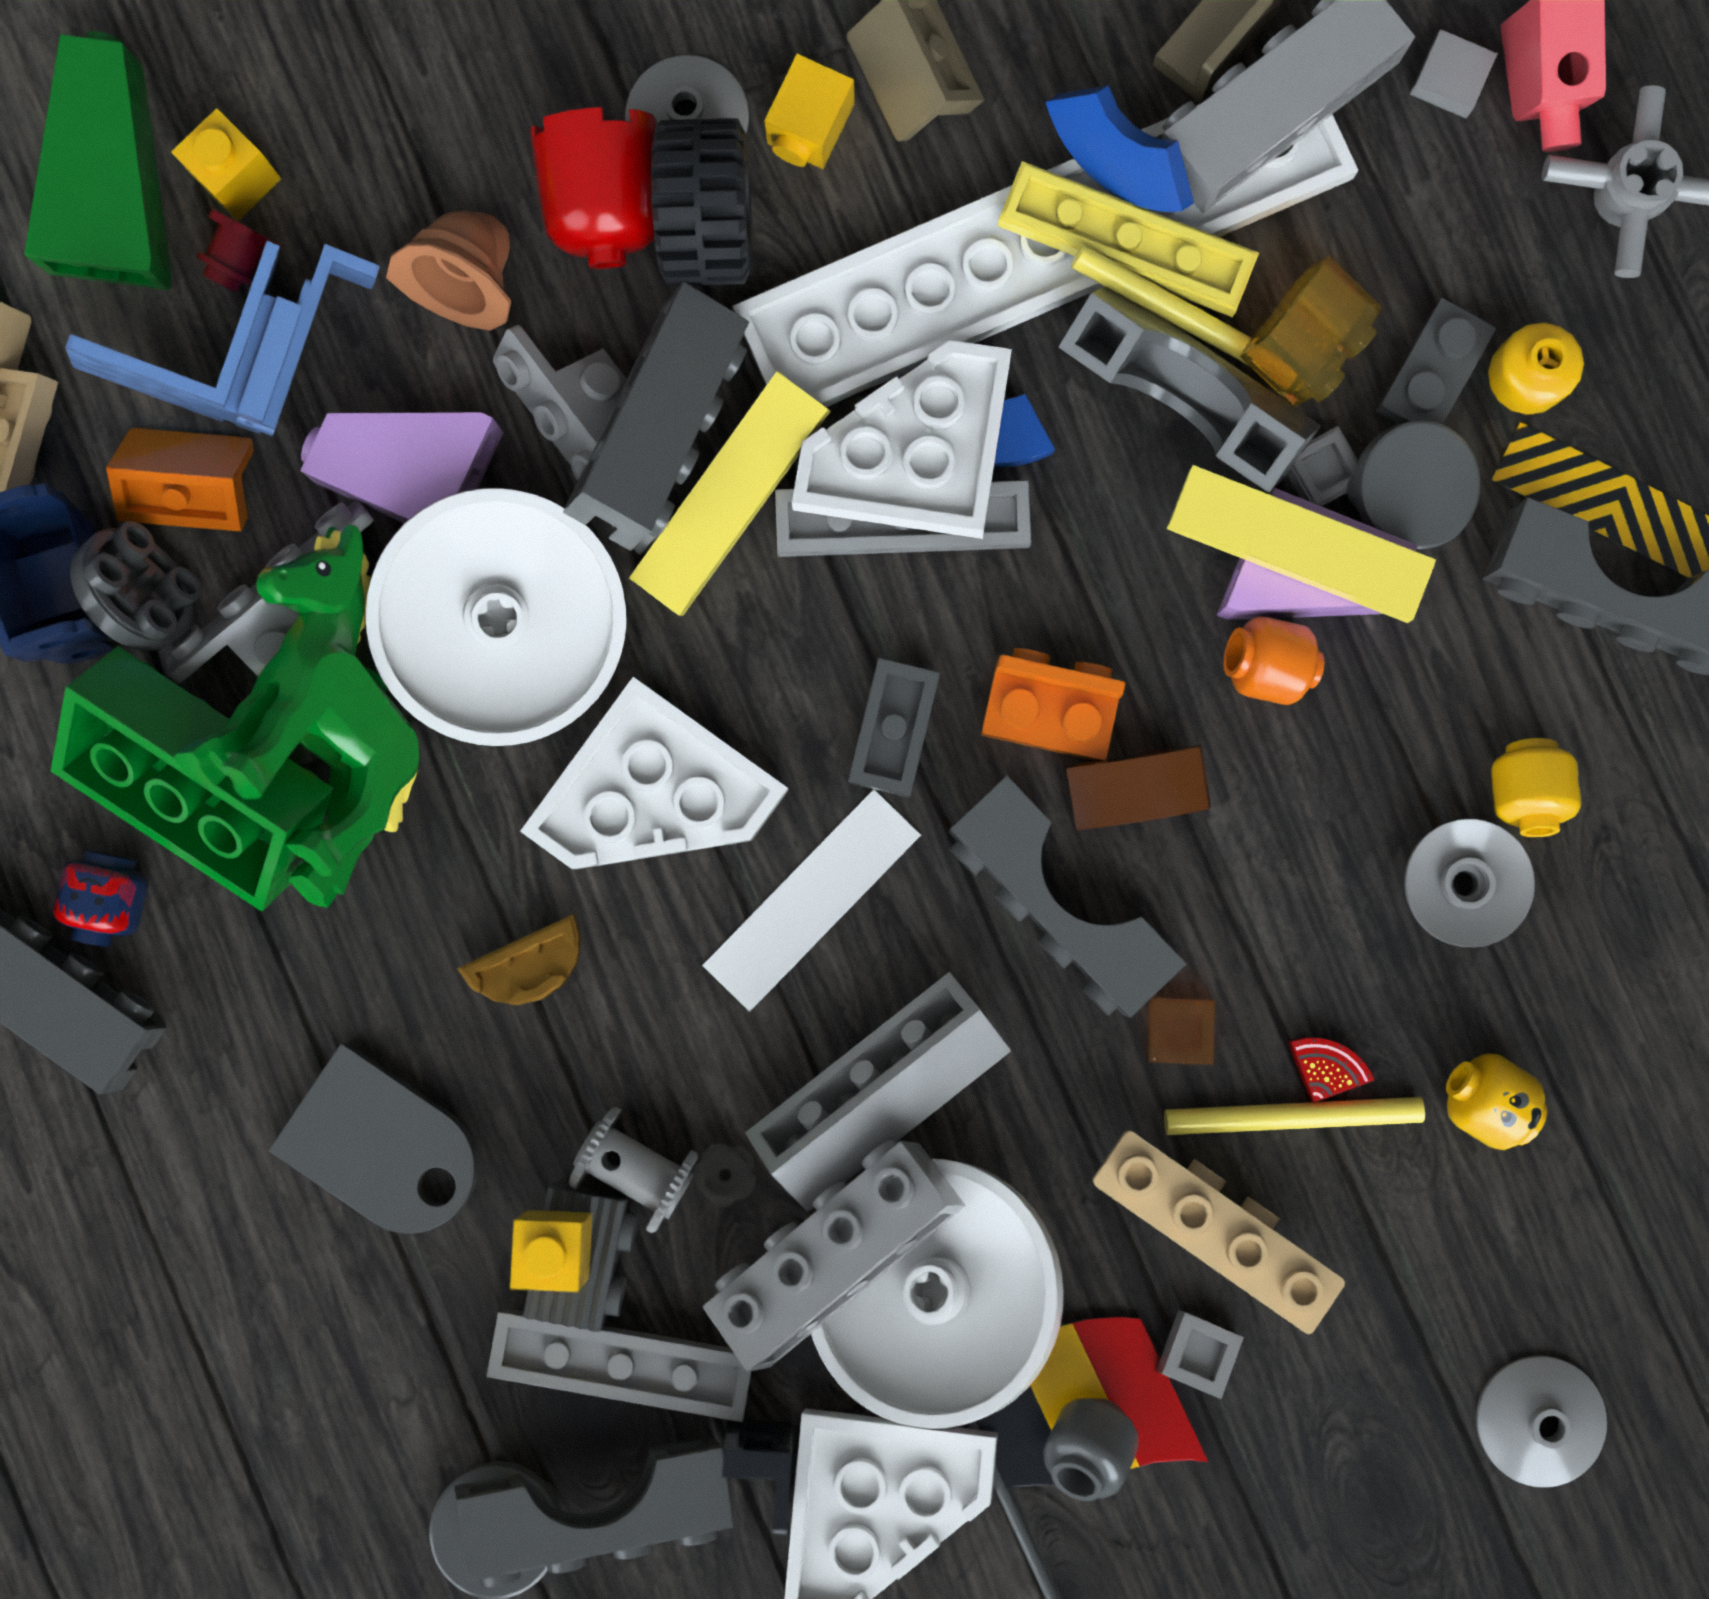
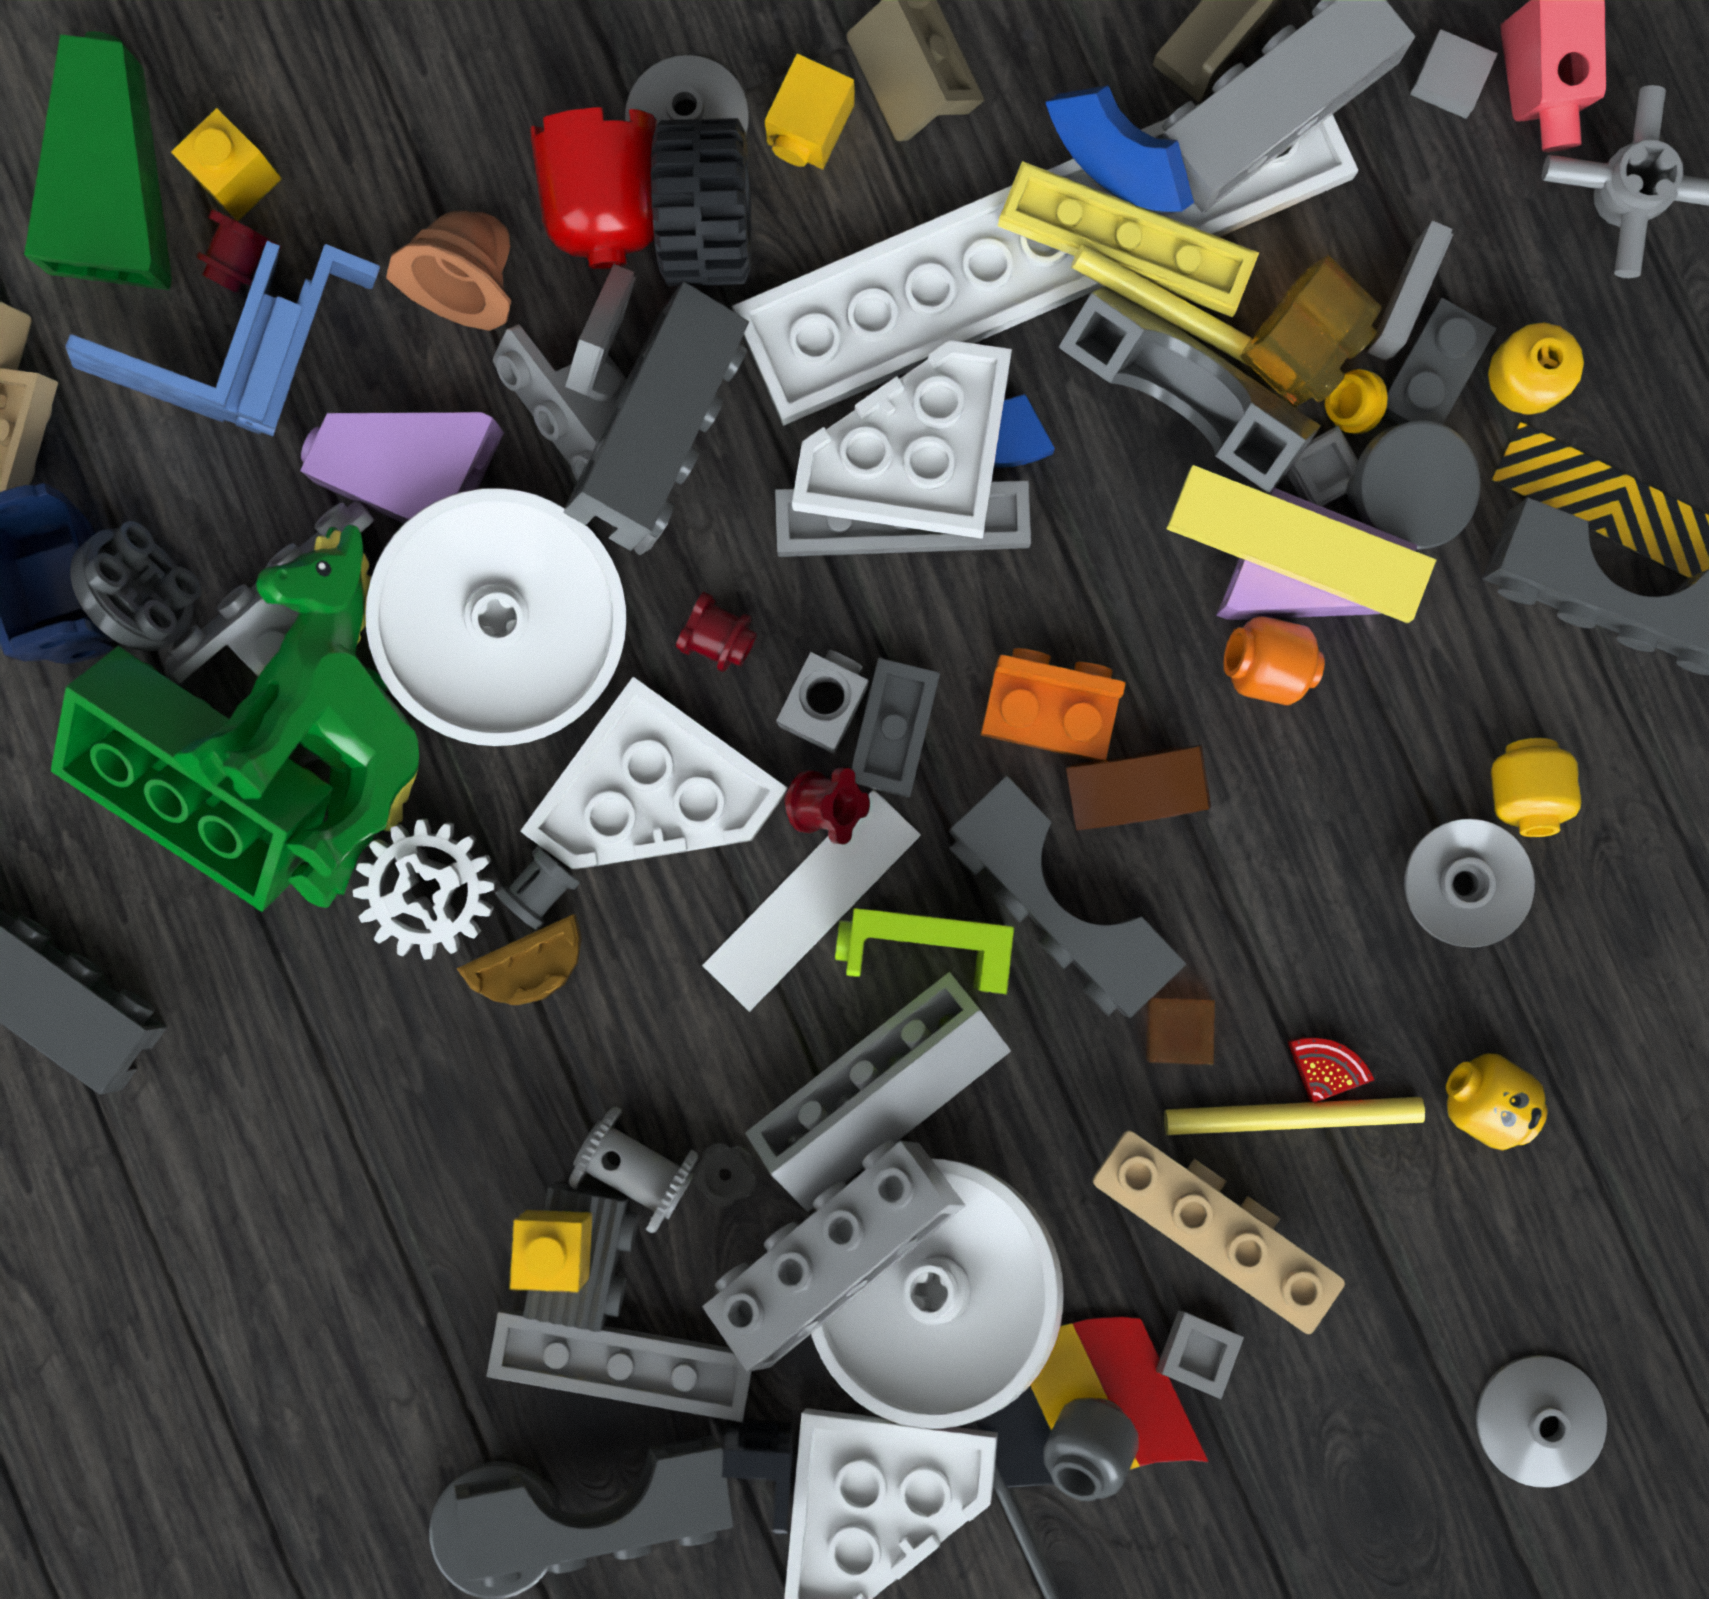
dark blue head [53,850,149,947] -> none
orange panel [106,428,254,532] -> none
dark grey tile [268,1043,479,1234] -> none
light yellow tile [629,371,831,616] -> none
none -> white gear [353,819,497,959]
none -> dark grey bush [495,845,581,930]
none -> light grey tile [565,264,636,395]
none -> dark red brick [676,591,757,672]
none -> light grey brick [776,650,868,754]
none -> dark red brick [785,767,870,845]
none -> lime panel [835,908,1014,994]
none -> yellow plate [1325,369,1388,434]
none -> light grey tile [1367,220,1453,361]

